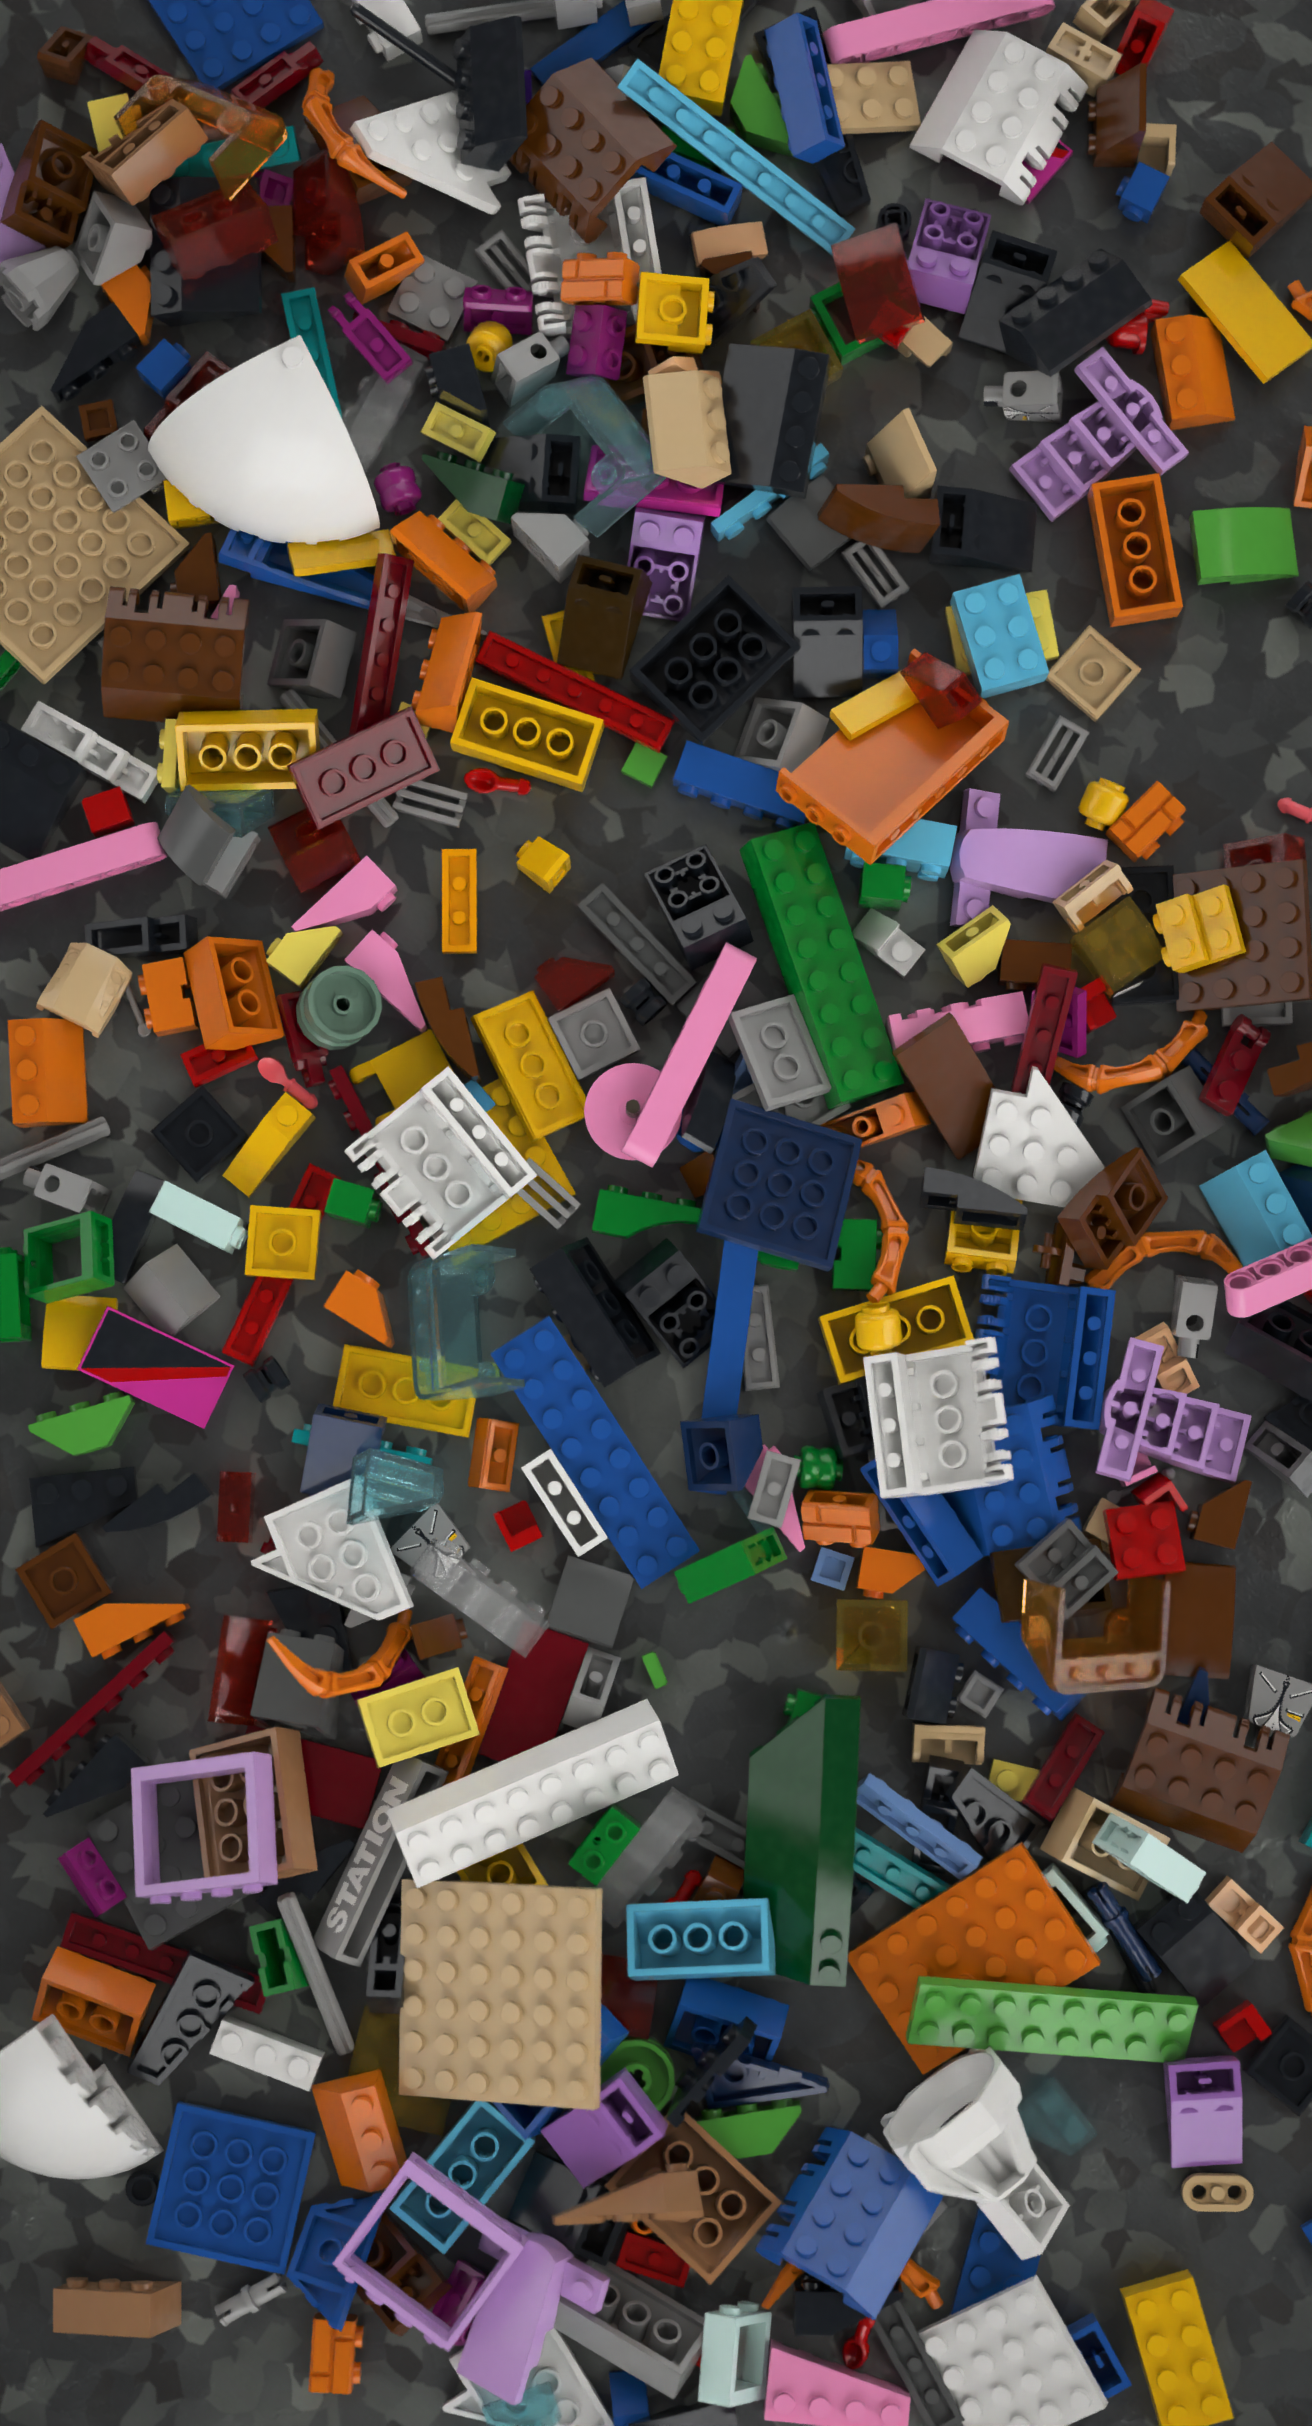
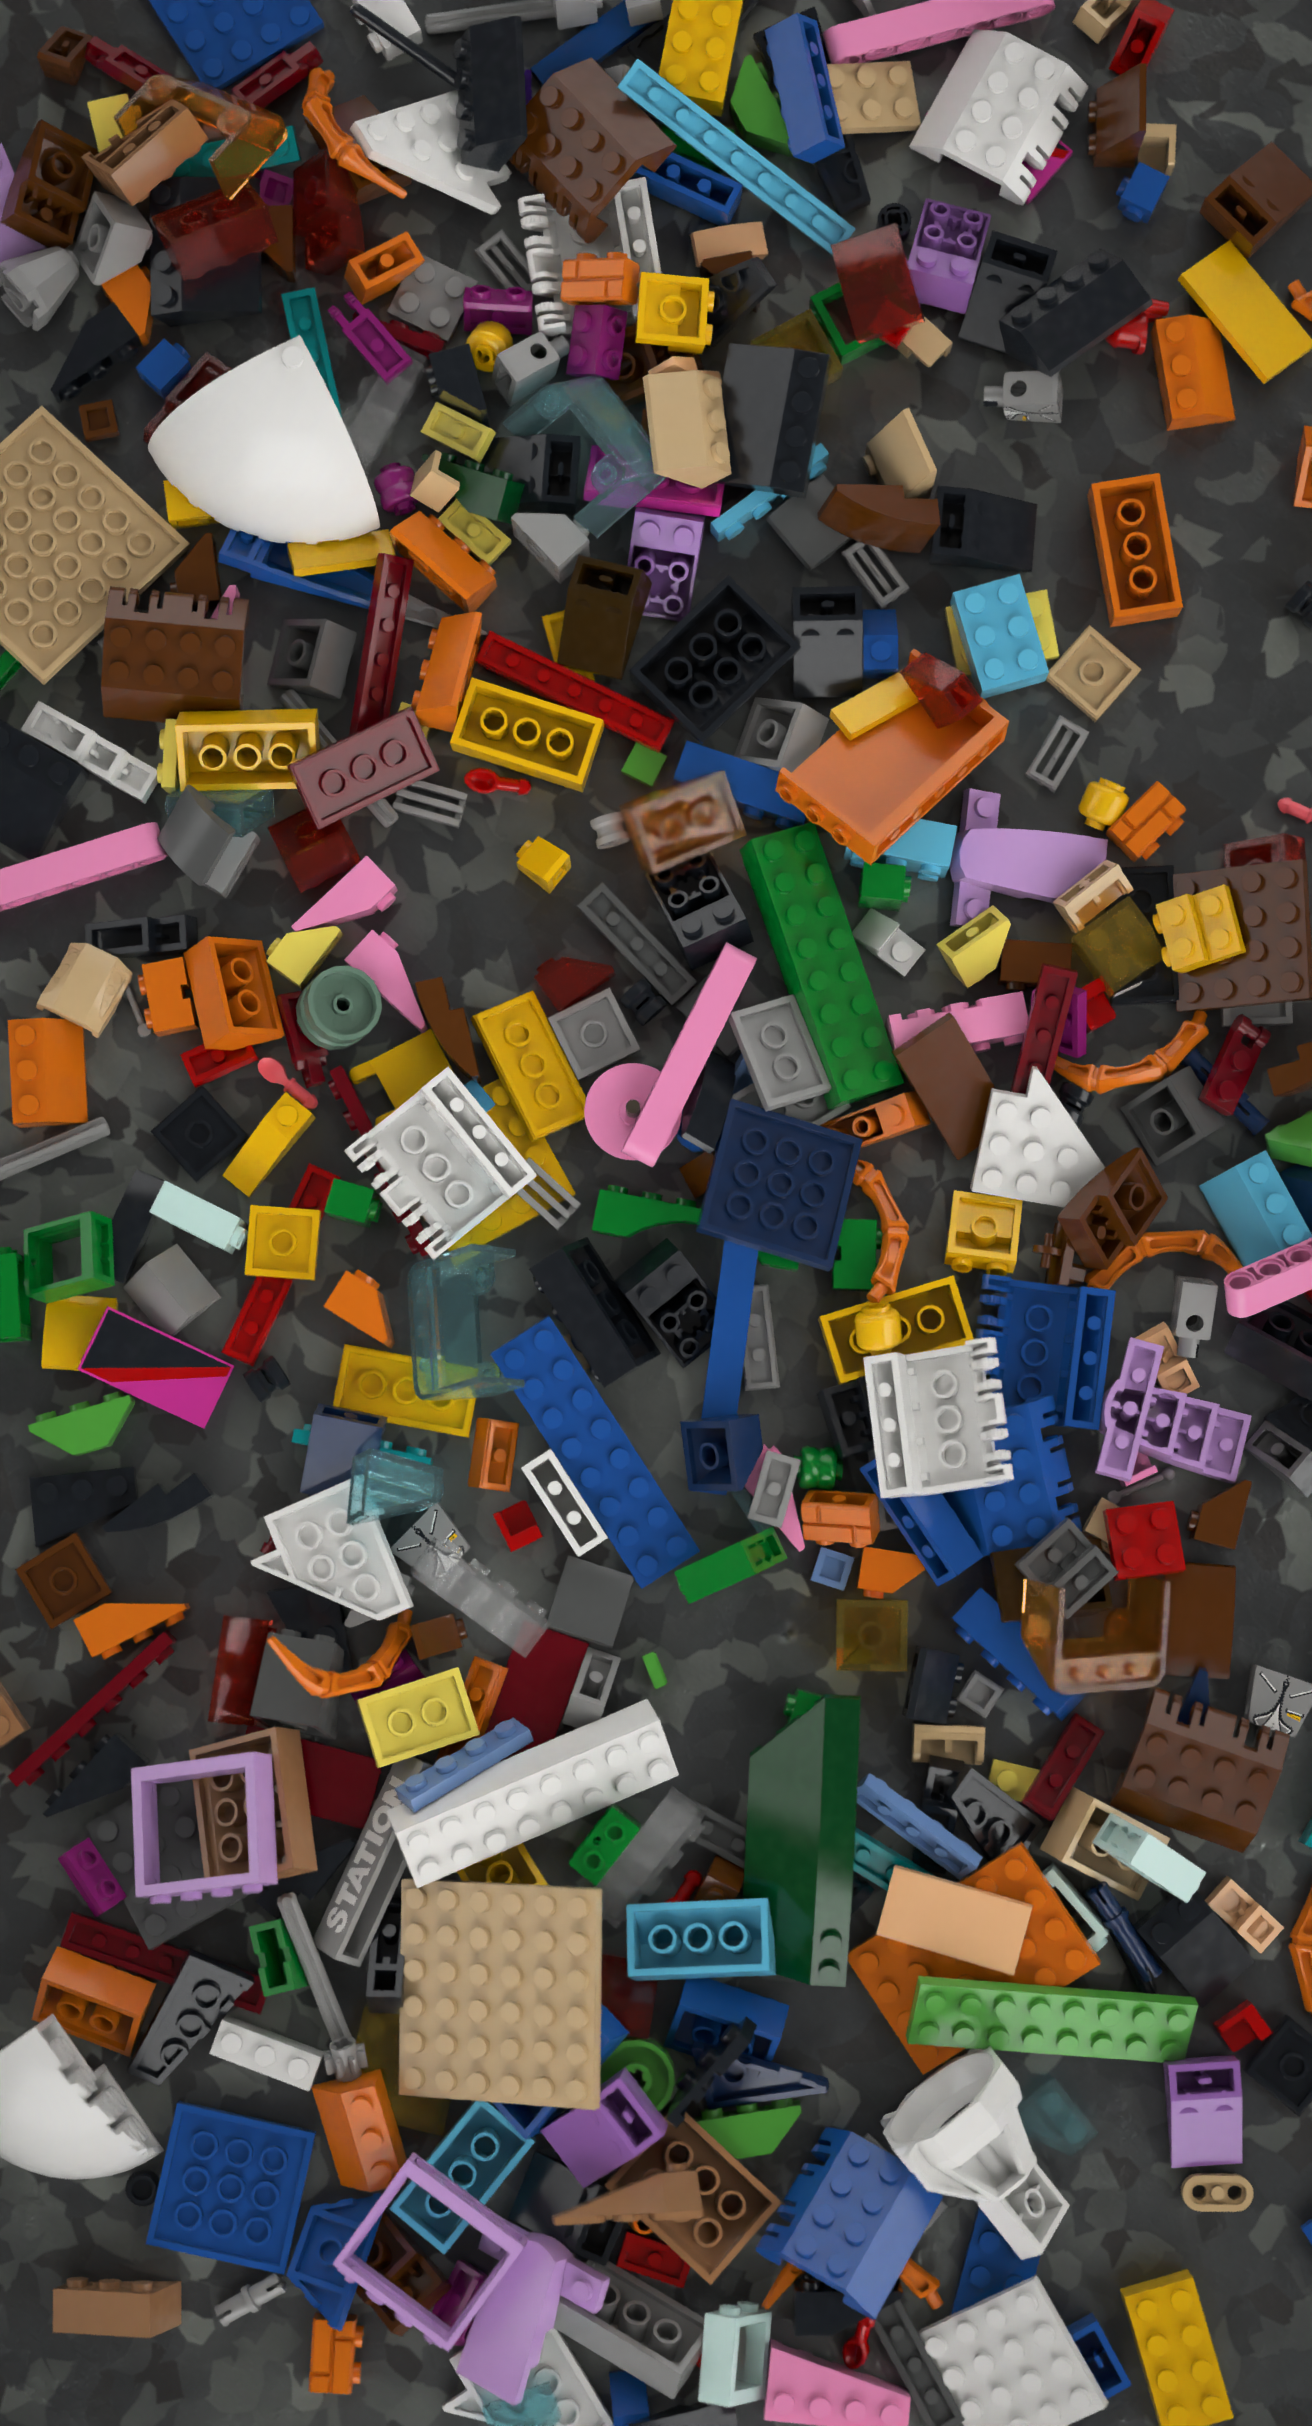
light grey torso [23,1163,112,1215] -> none
light grey hinge [76,420,167,513] -> none
red panel [82,786,136,838] -> none
clear red hinge [217,1471,256,1543] -> none
light orange plate [442,849,477,954] -> none
black slope [920,1167,1028,1230] -> none
lavender slope [1009,347,1189,522] -> none
tan hinge [1046,22,1122,97] -> none
red panel [1130,1472,1188,1512] -> none
bright green slope [1189,507,1298,585] -> none
none -> light grey gear [323,2036,368,2082]
none -> medium blue plate [395,1718,534,1812]
none -> tan panel [410,450,460,513]
none -> light grey wheel [590,812,630,849]
none -> clear orange slope [619,770,747,874]
none -> light nougat tile [876,1864,1033,1976]

